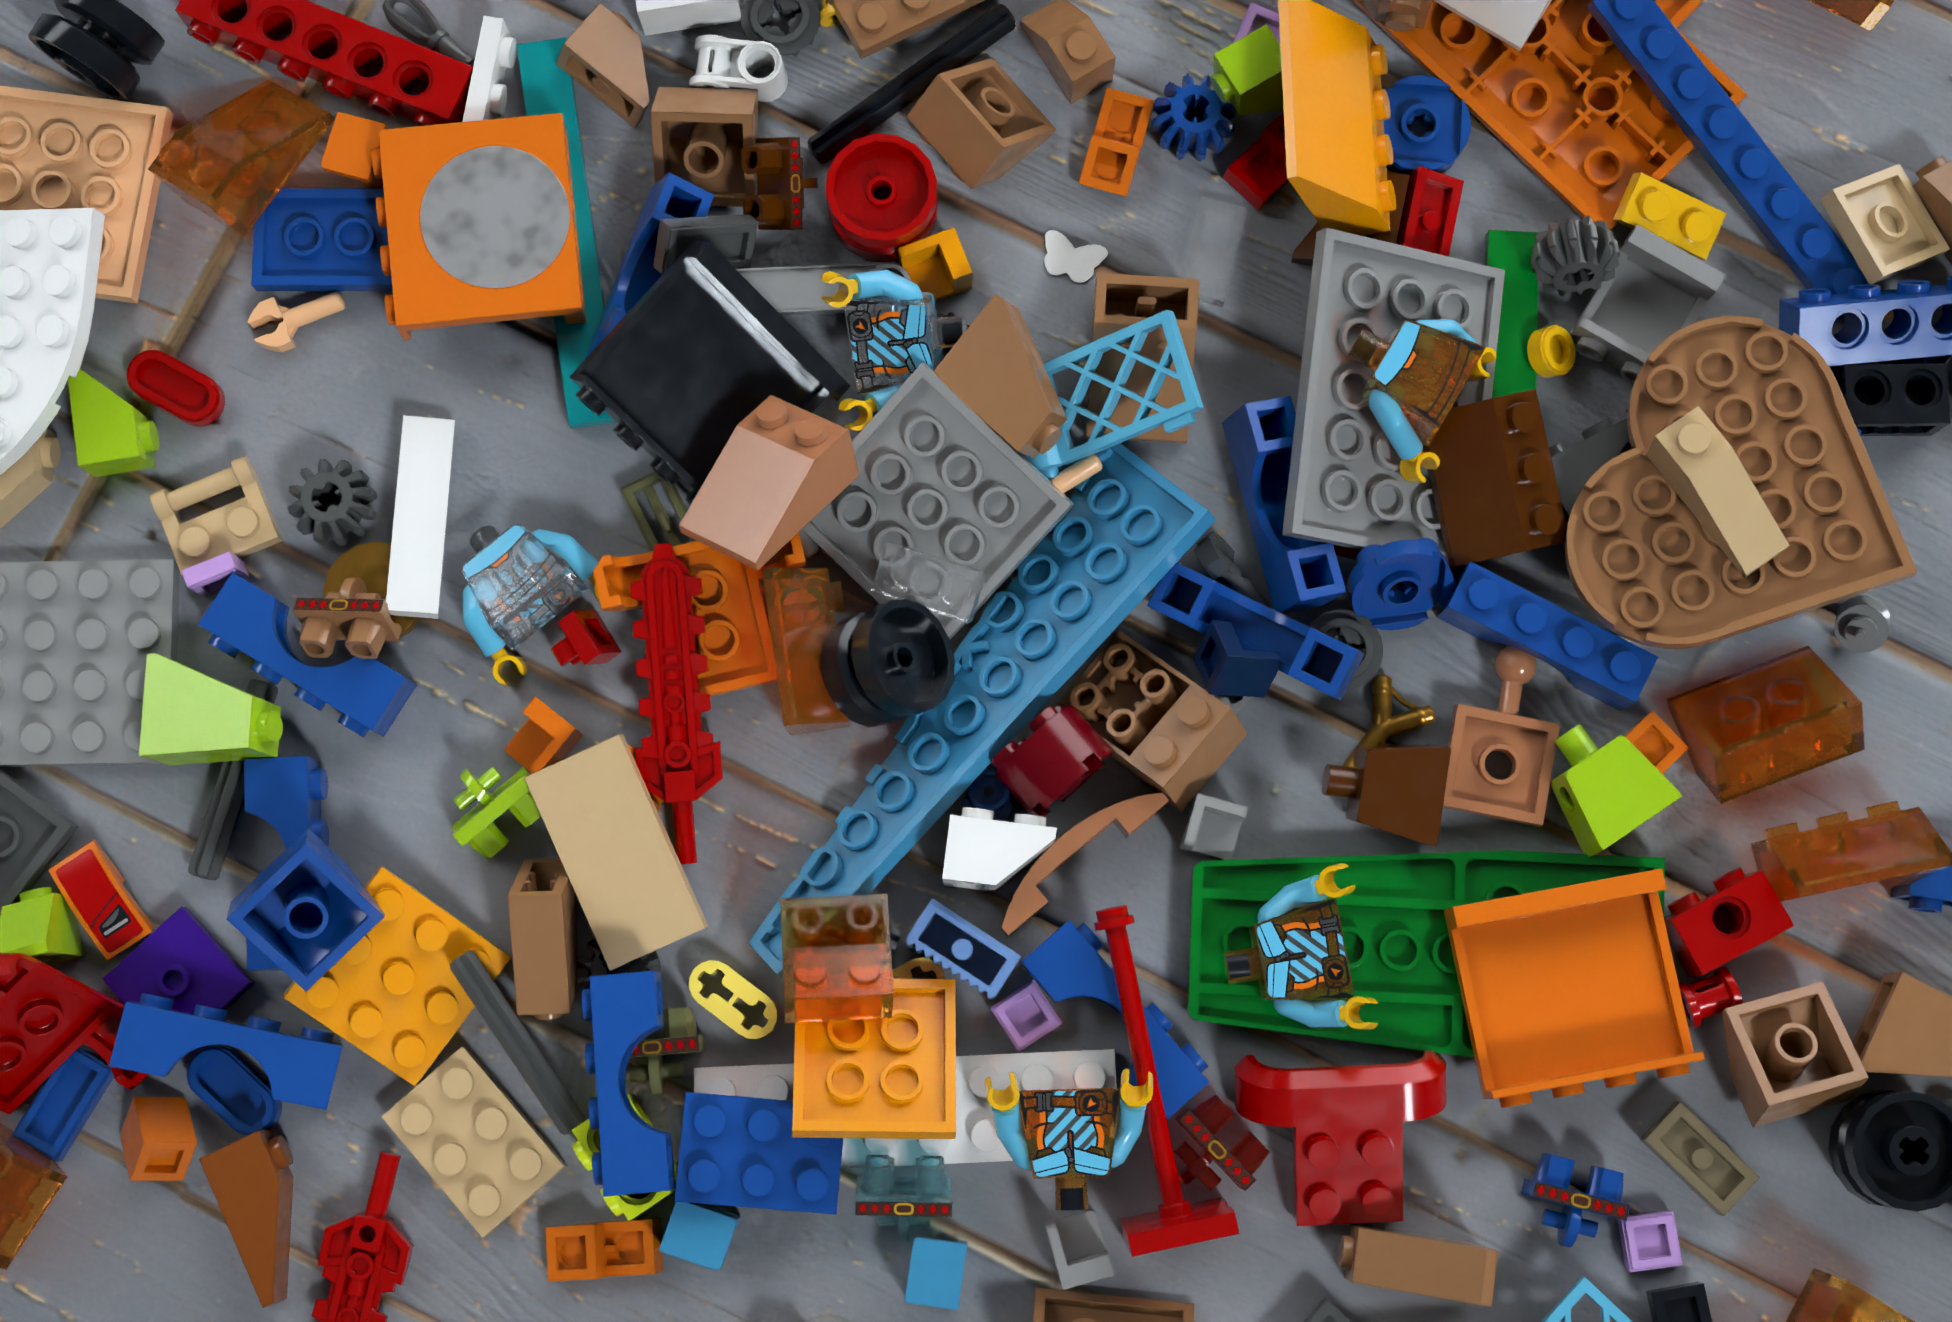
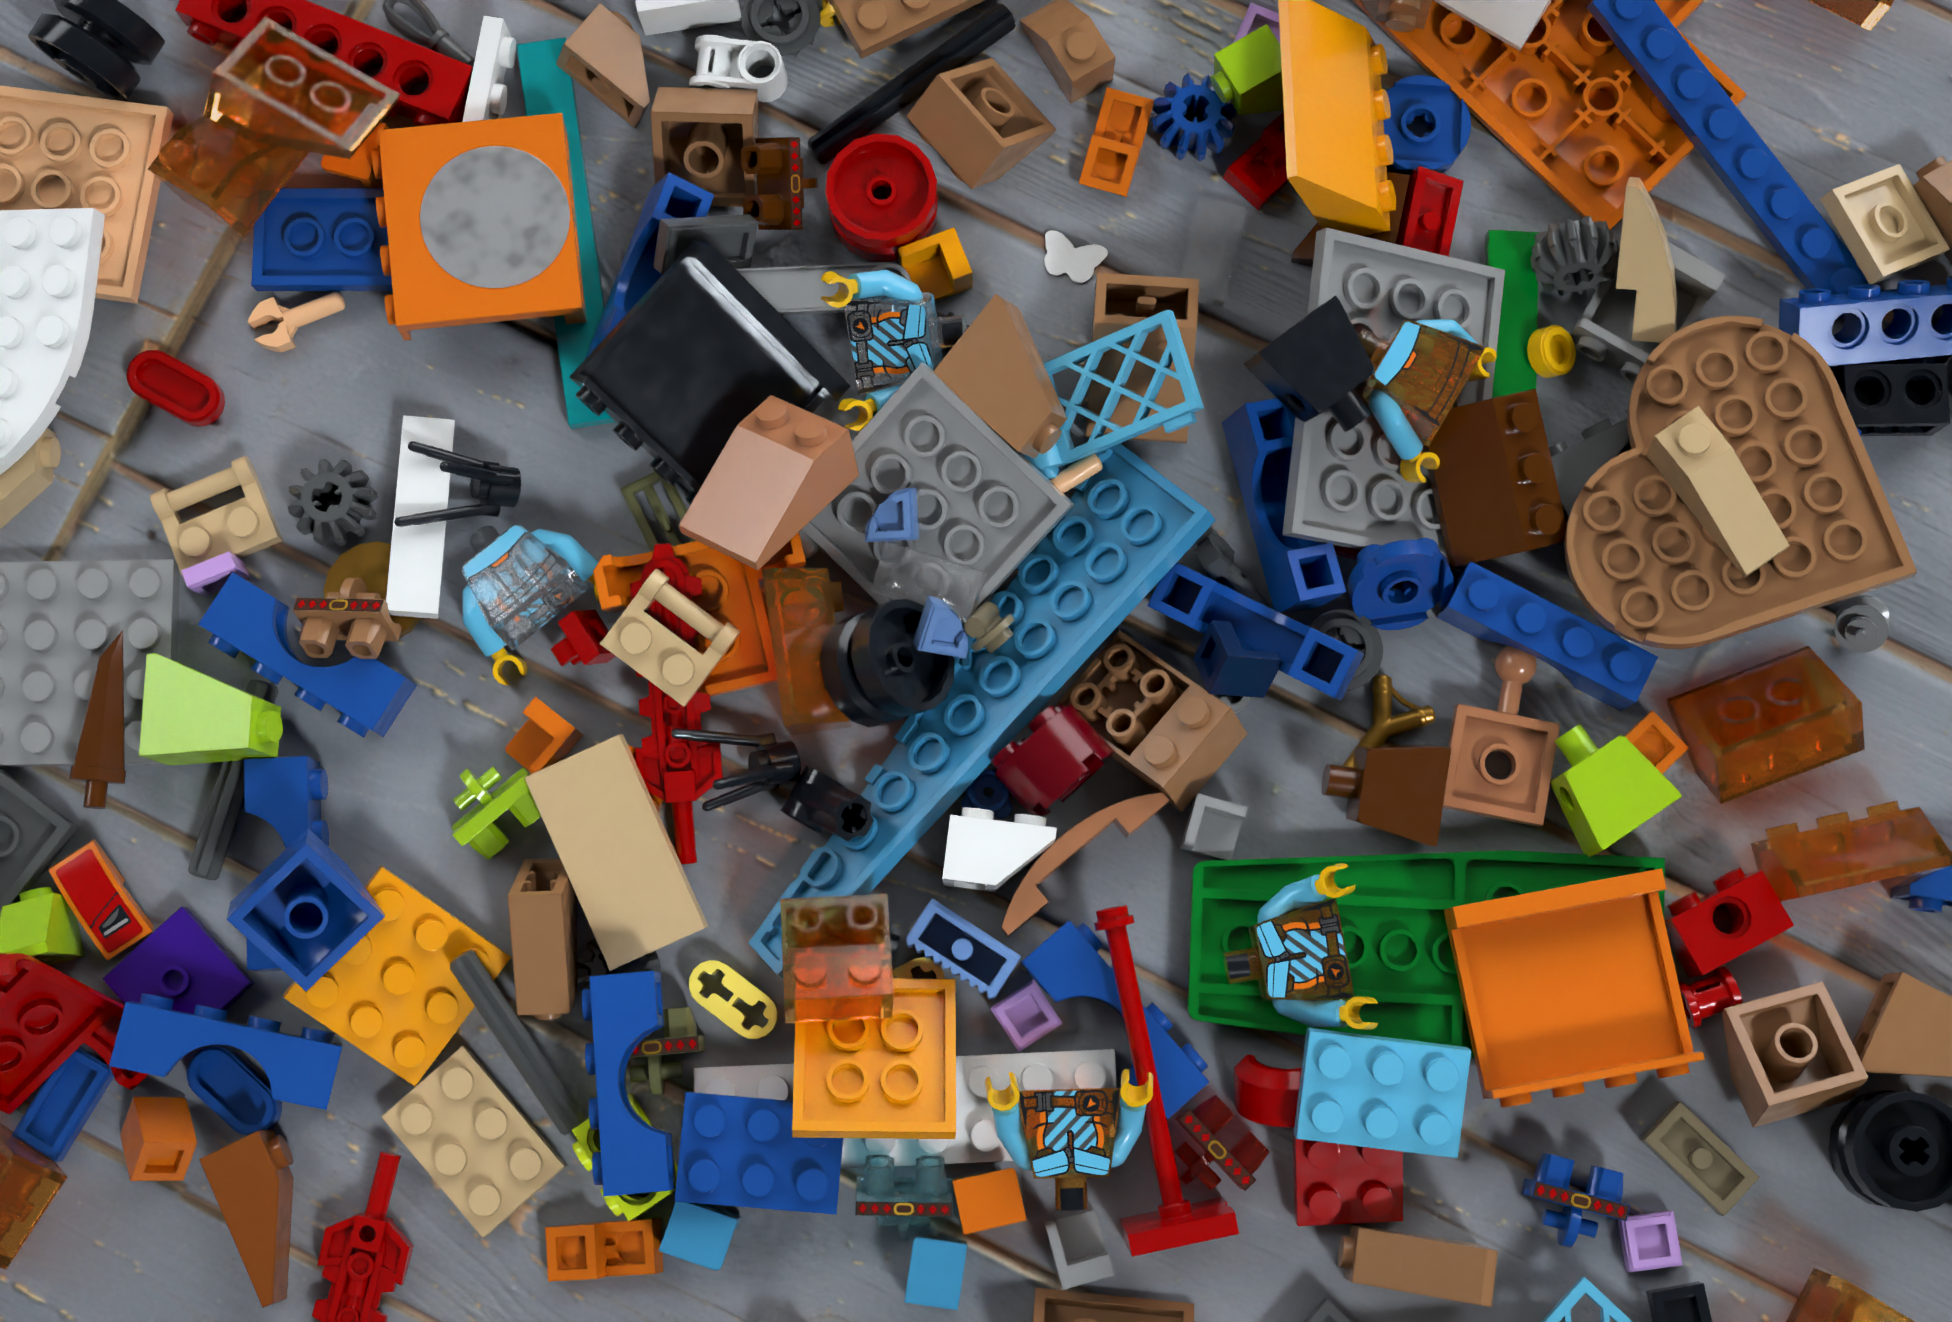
lime slope [68,369,160,477] -> none
yellow plate [1613,172,1727,260] -> none
none -> reddish brown bar [70,630,126,809]
none -> clear orange slope [204,16,400,159]
none -> black plant [394,441,521,527]
none -> tan plate [600,569,741,707]
none -> black plant [671,728,801,811]
none -> black piece [780,765,874,842]
none -> medium blue tile [865,487,919,542]
none -> medium blue tile [913,595,968,659]
none -> orange panel [952,1168,1027,1235]
none -> dark tan plate [964,602,1015,654]
none -> black torso [1244,295,1374,432]
none -> medium azure plate [1294,1028,1471,1158]
none -> tan slope [1616,177,1677,343]

